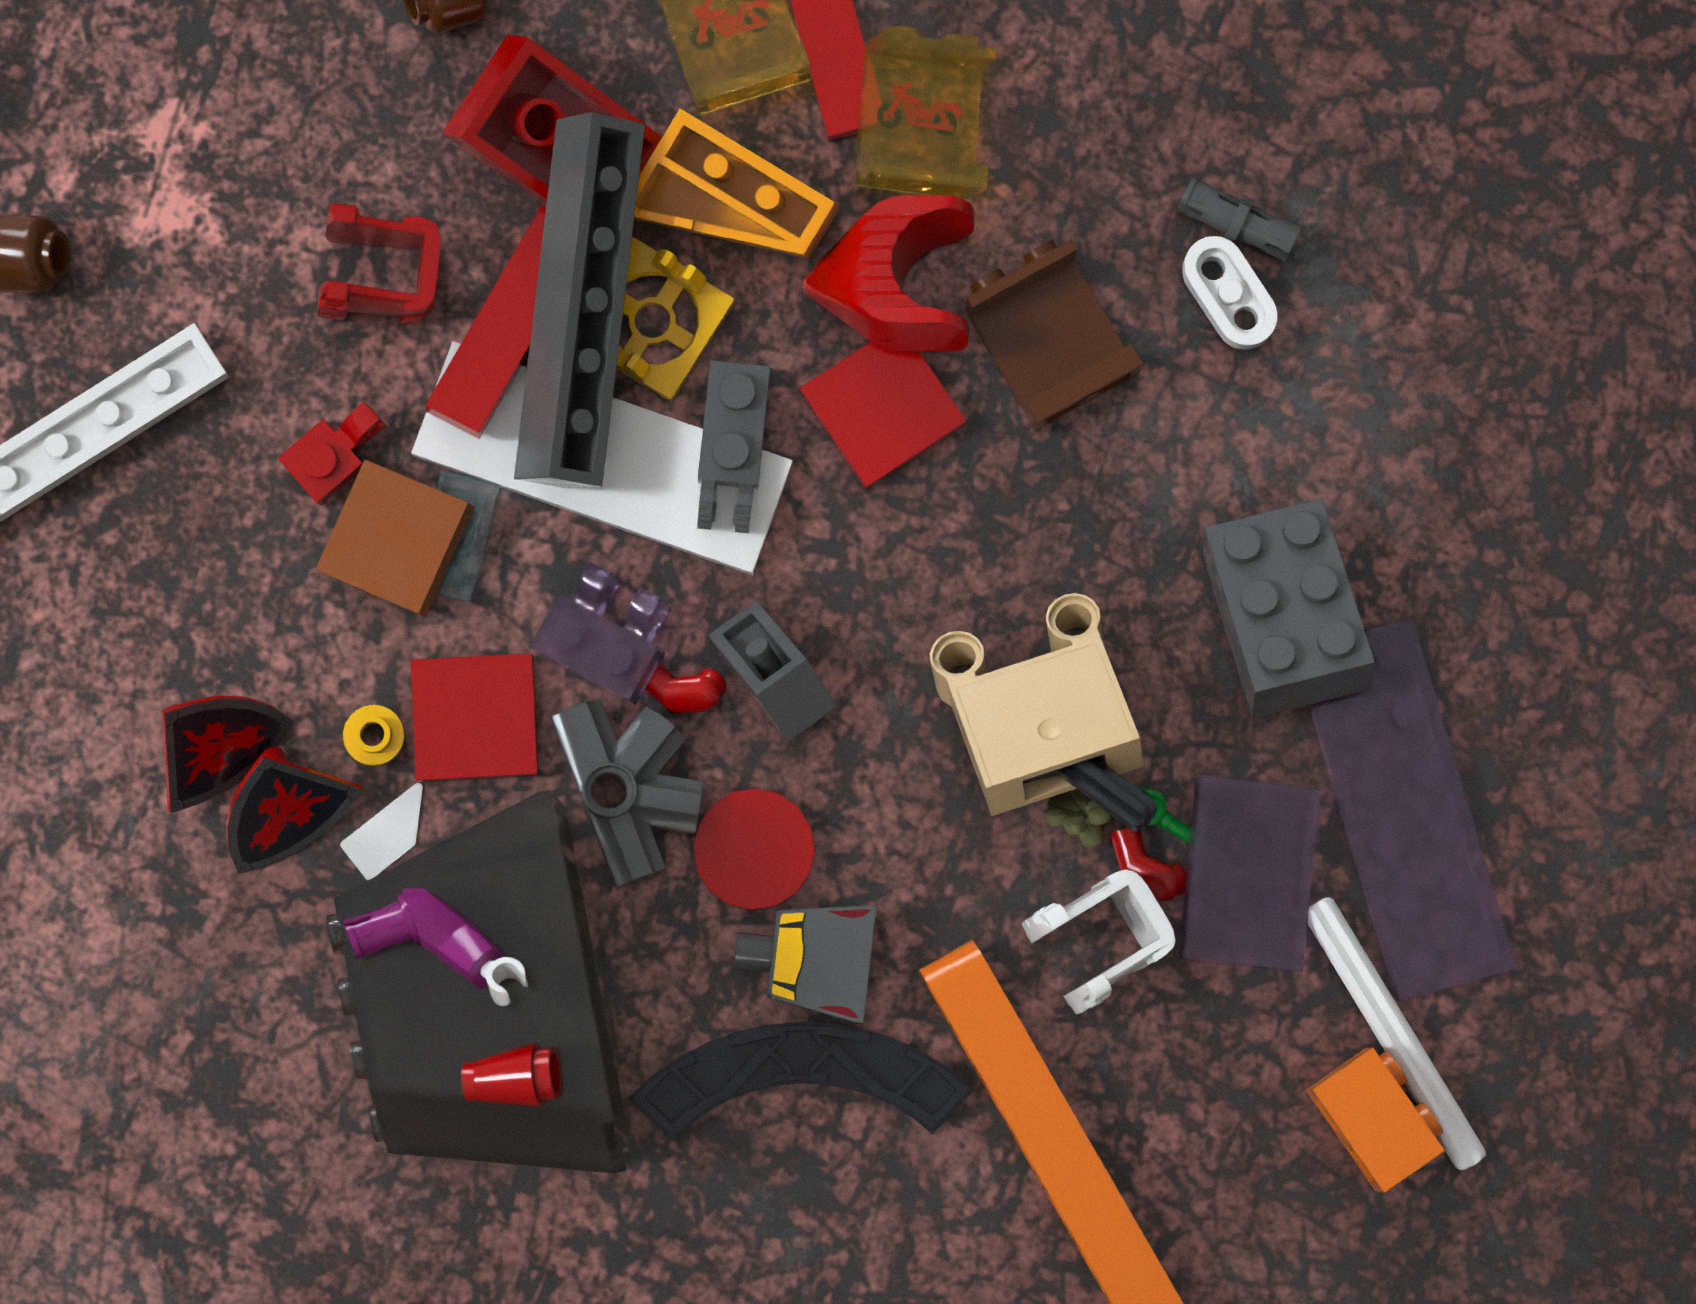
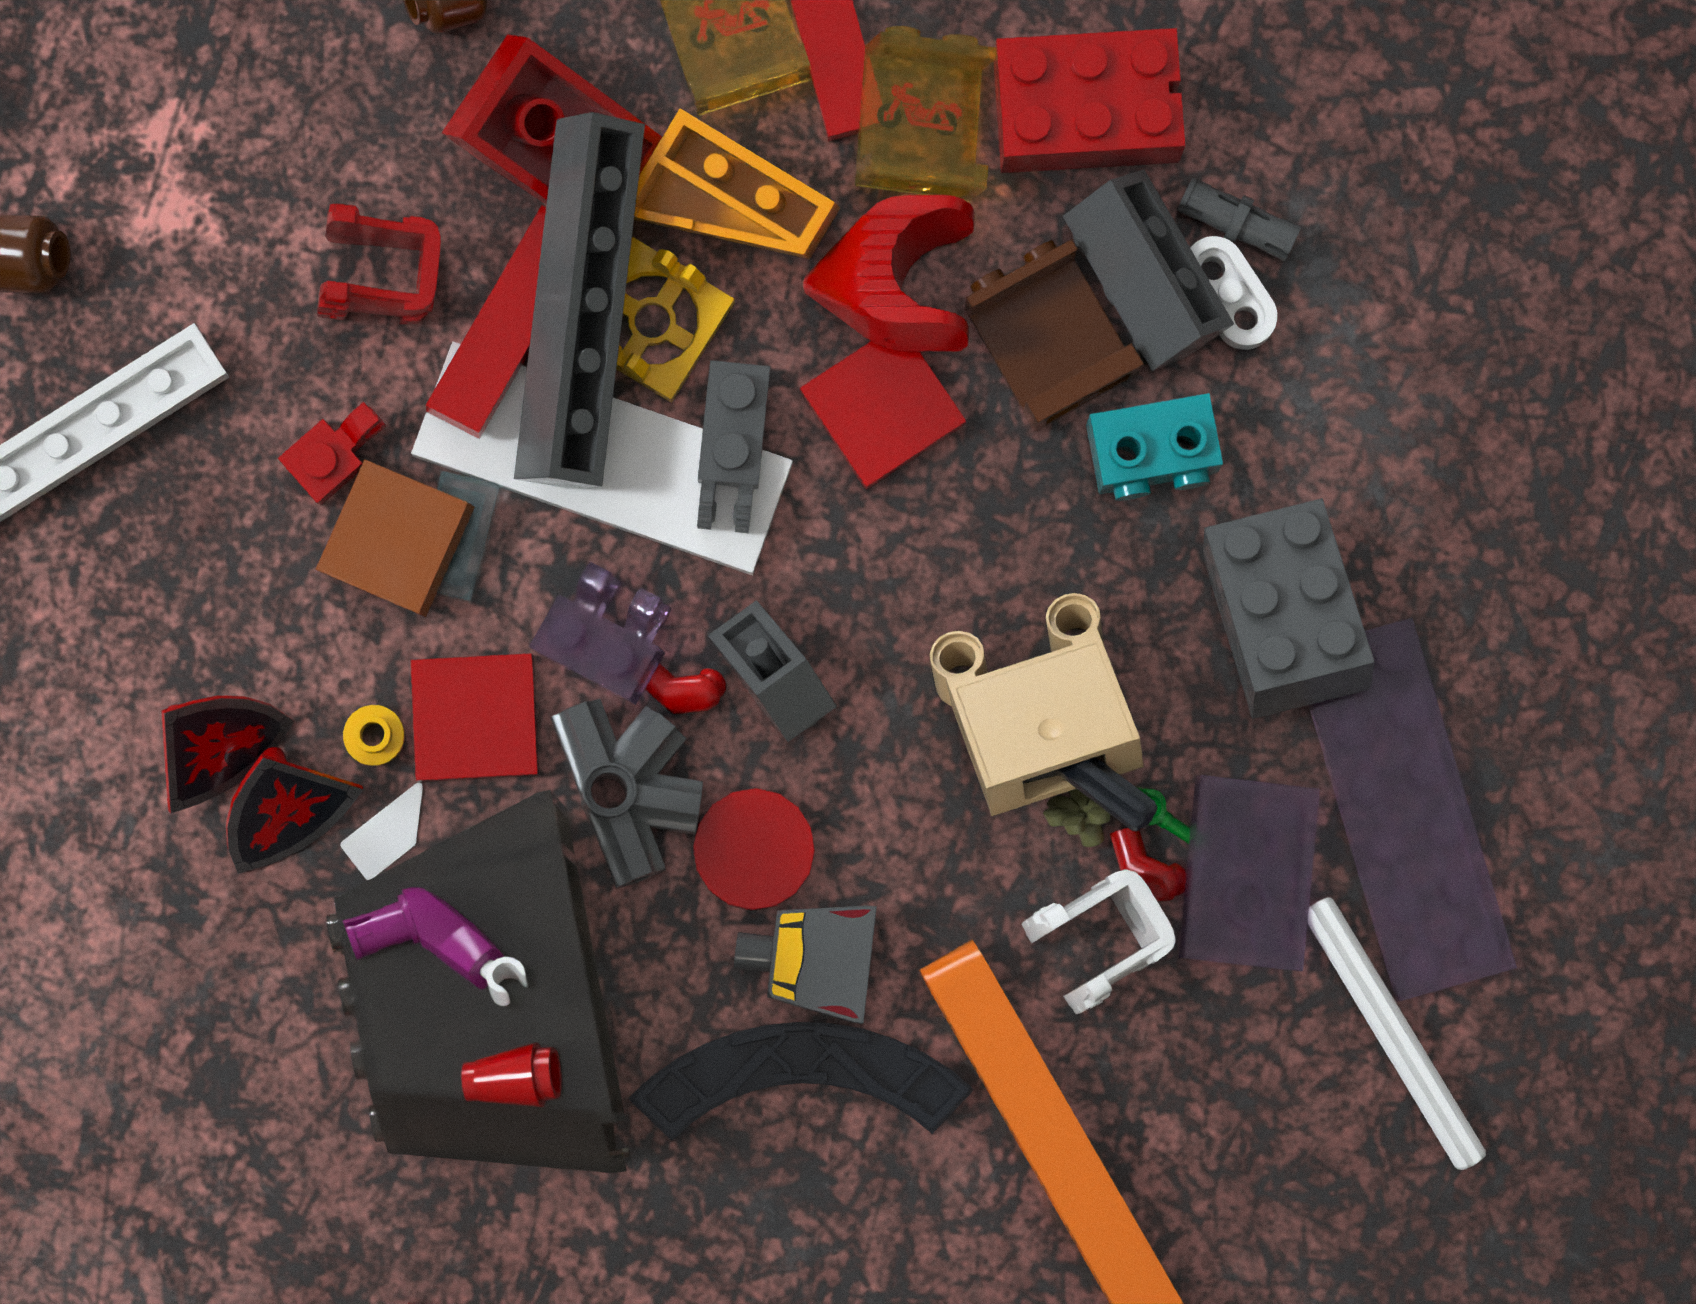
orange brick [1305,1048,1445,1193] -> none
none -> red piece [993,28,1185,173]
none -> dark grey brick [1063,169,1234,371]
none -> teal brick [1086,393,1223,501]

